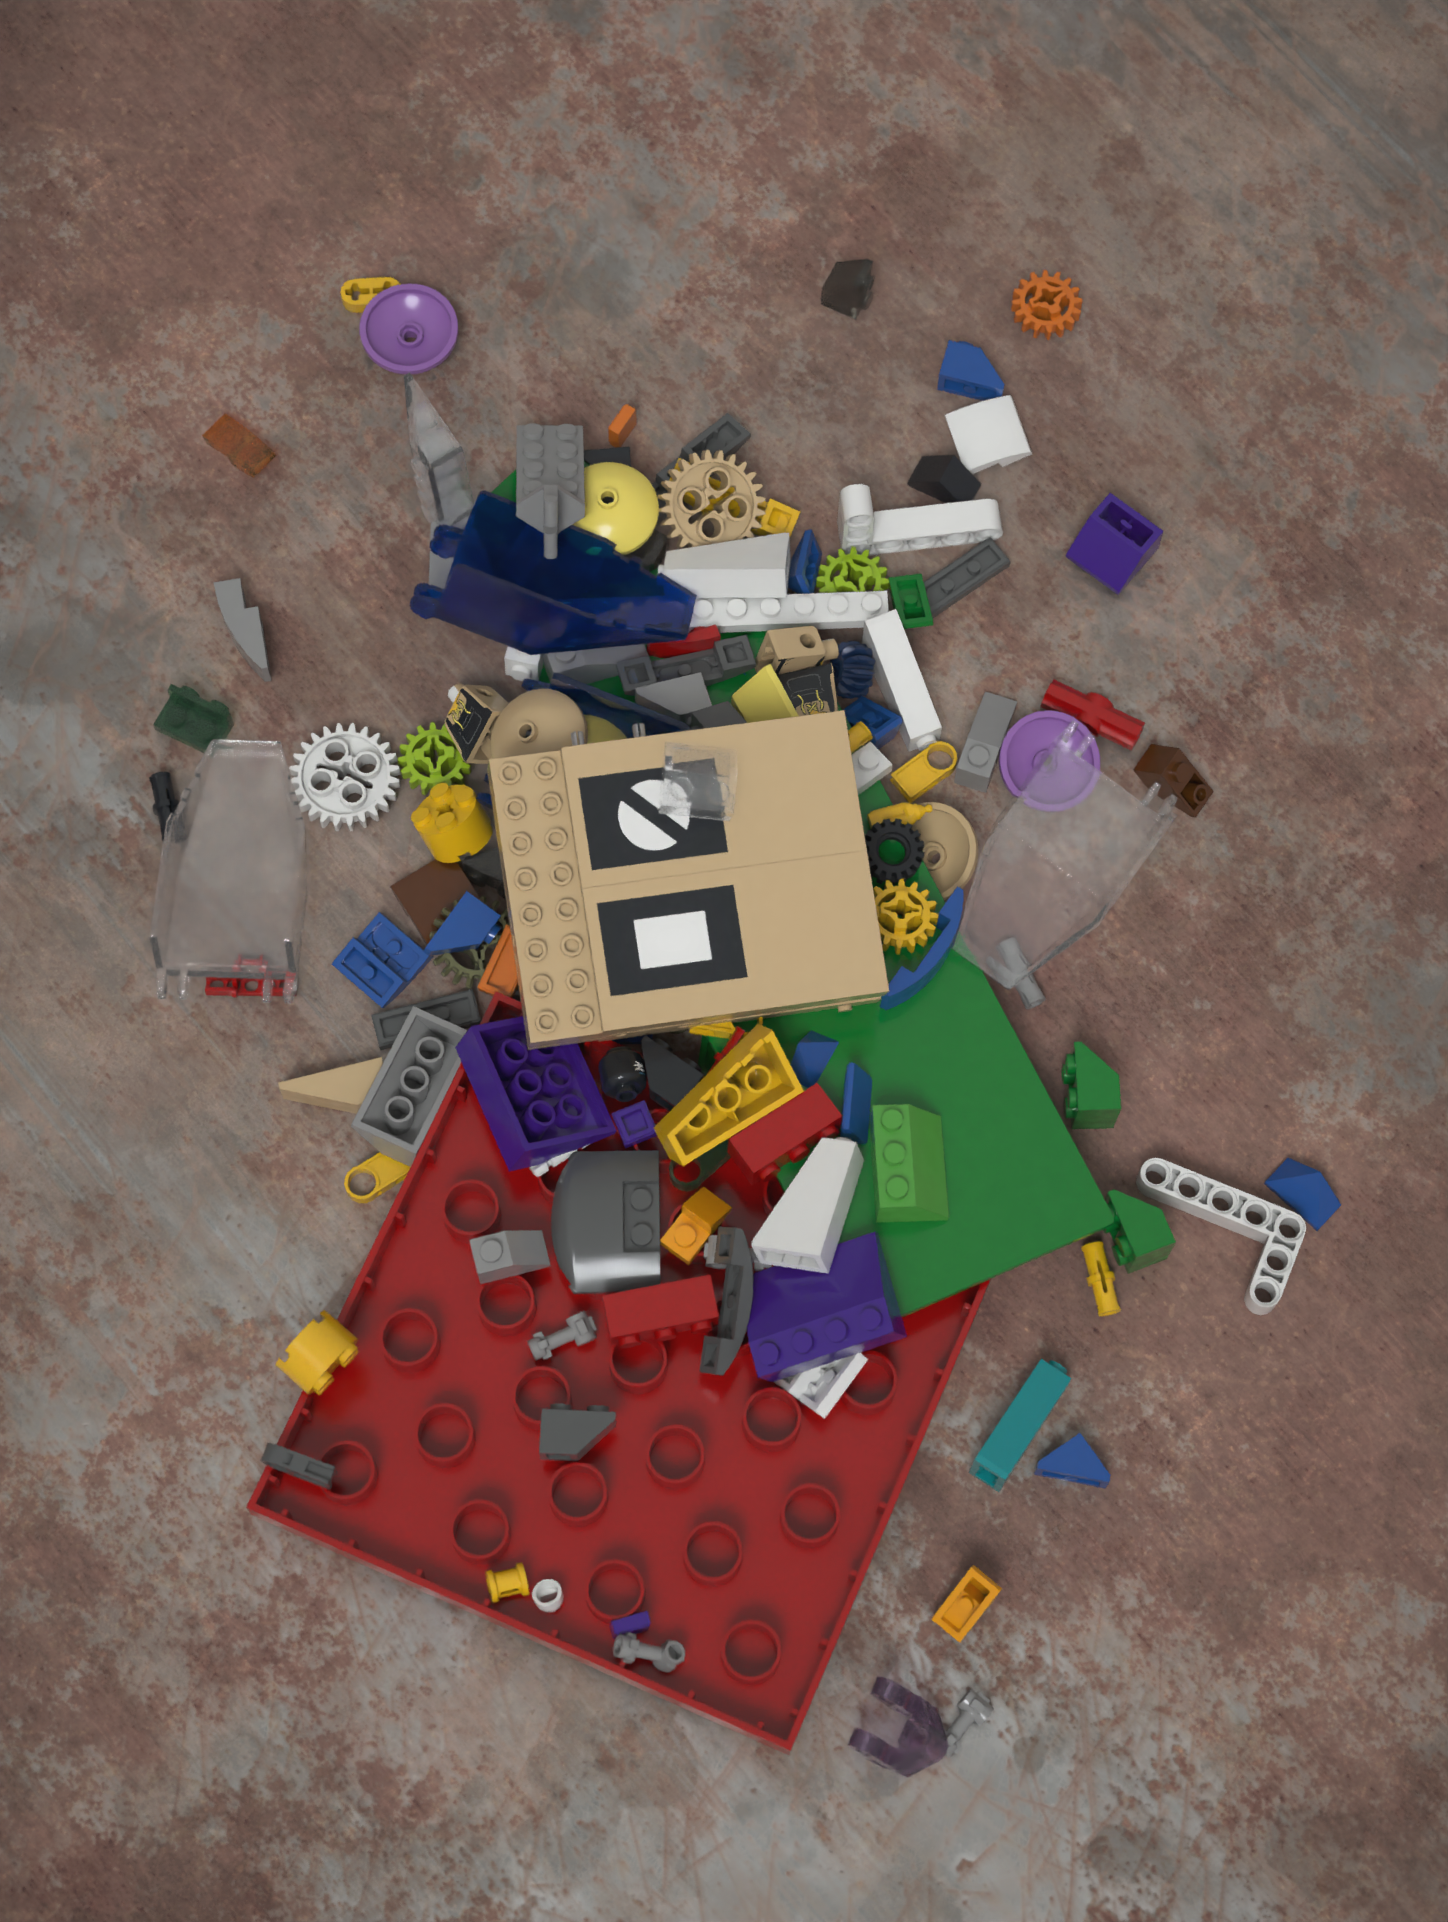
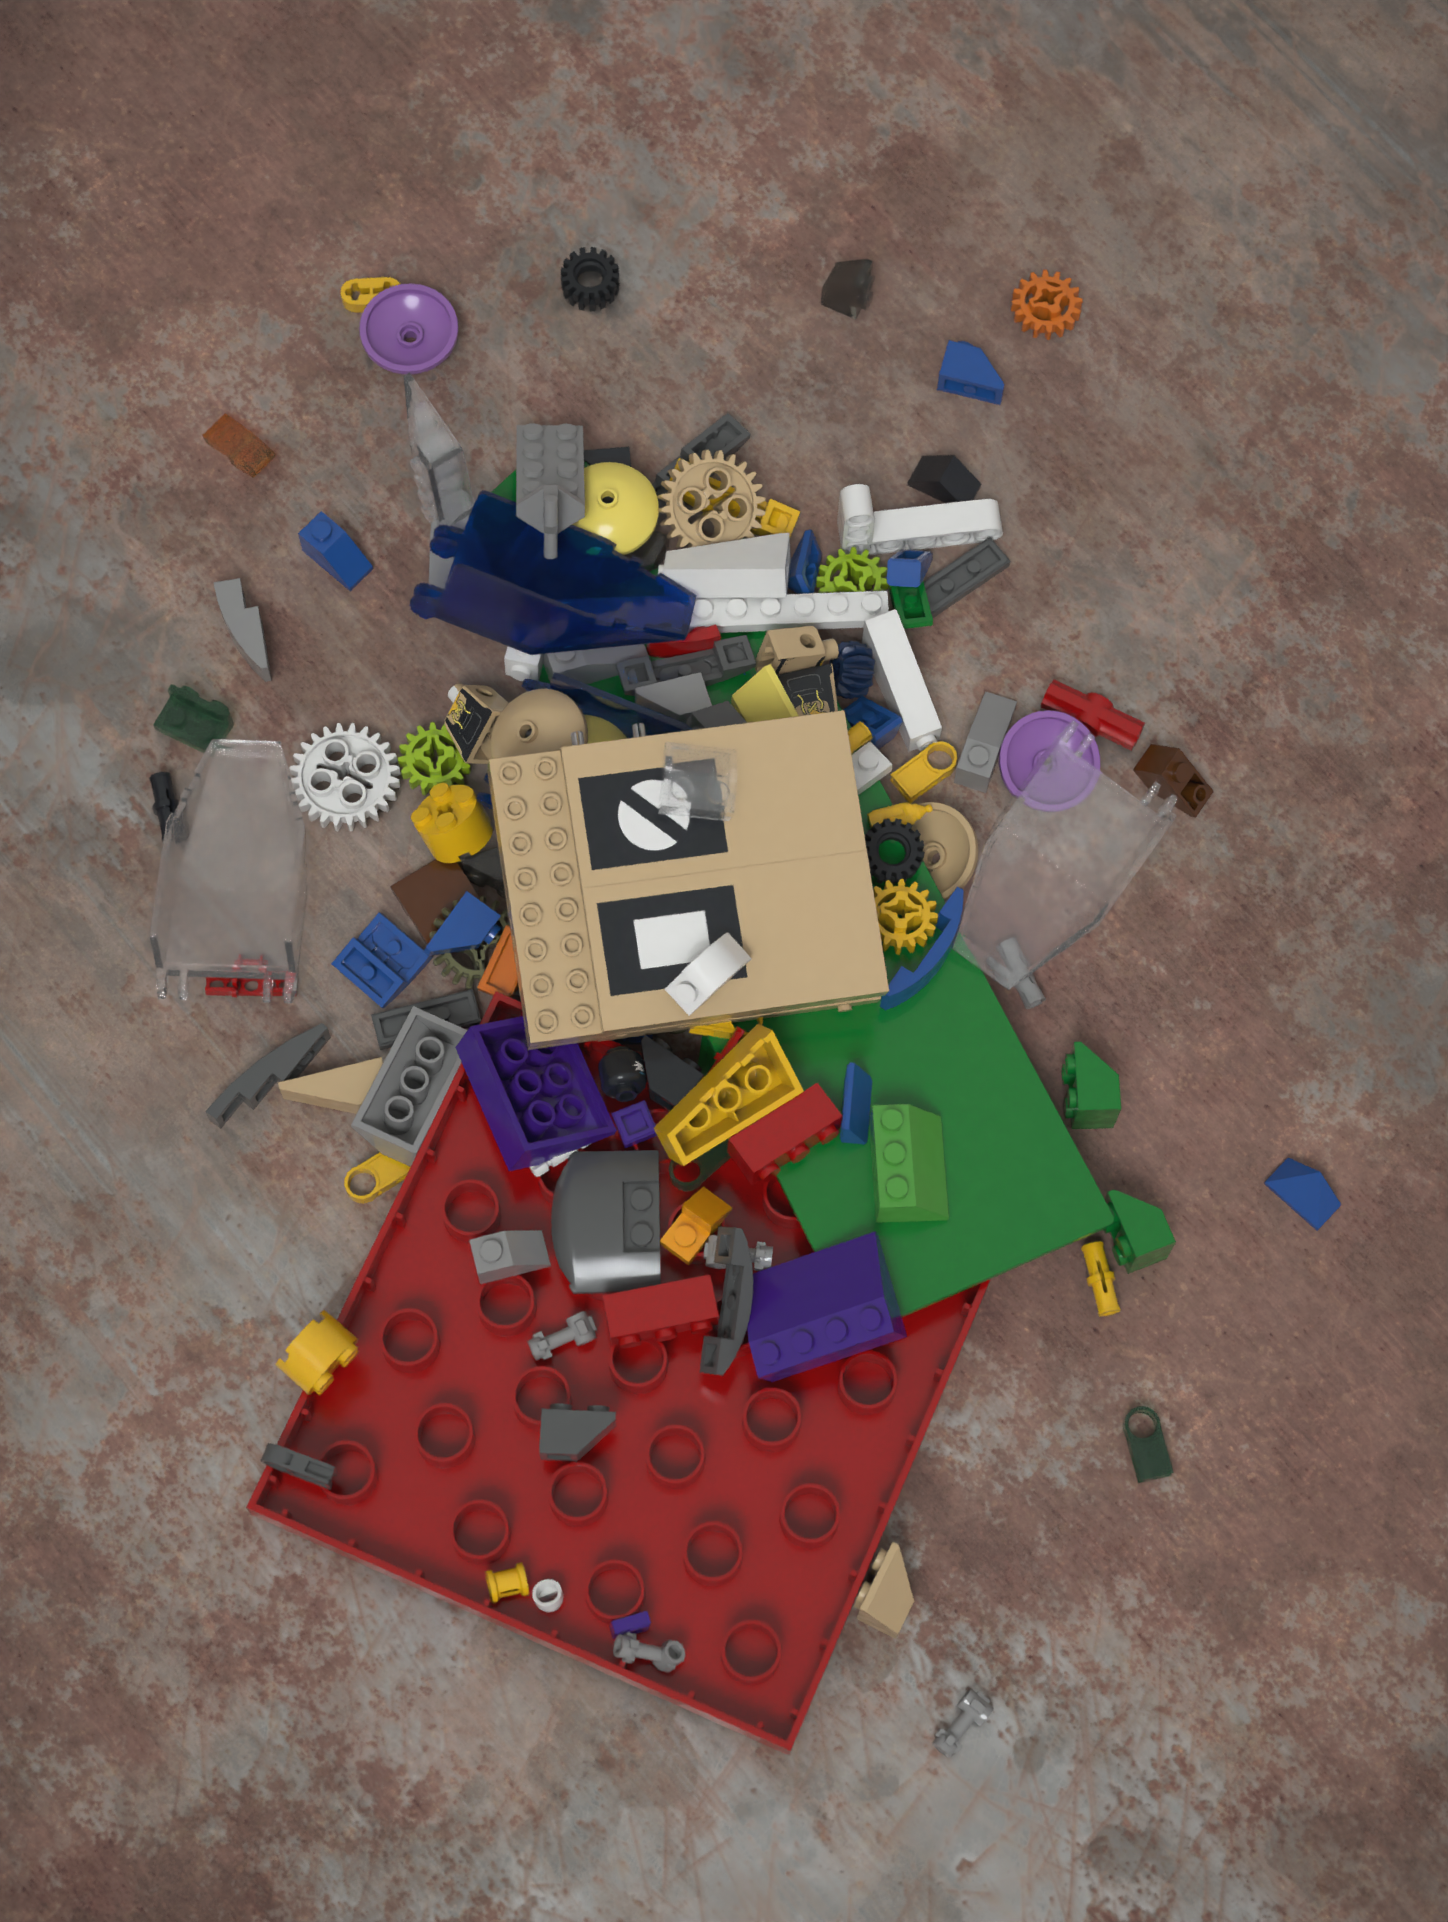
orange tile [608,404,636,448] -> none
white slope [751,1137,864,1273] -> none
white slope [774,1353,868,1419] -> none
blue slope [791,1031,839,1088] -> none
clear purple piece [847,1676,948,1778] -> none
light orange slope [931,1565,1002,1643] -> none
white slope [945,395,1032,474] -> none
teal slope [969,1359,1072,1492] -> none
blue slope [1034,1433,1111,1488] -> none
dark purple slope [1065,493,1163,595] -> none
white beam [1136,1158,1306,1315] -> none
none -> dark grey slope [205,1023,331,1129]
none -> blue slope [298,511,373,591]
none -> black tyre [561,247,620,311]
none -> white brick [665,932,752,1016]
none -> tan slope [854,1542,914,1639]
none -> blue slope [887,549,933,587]
none -> clear green piece [1122,1406,1174,1484]

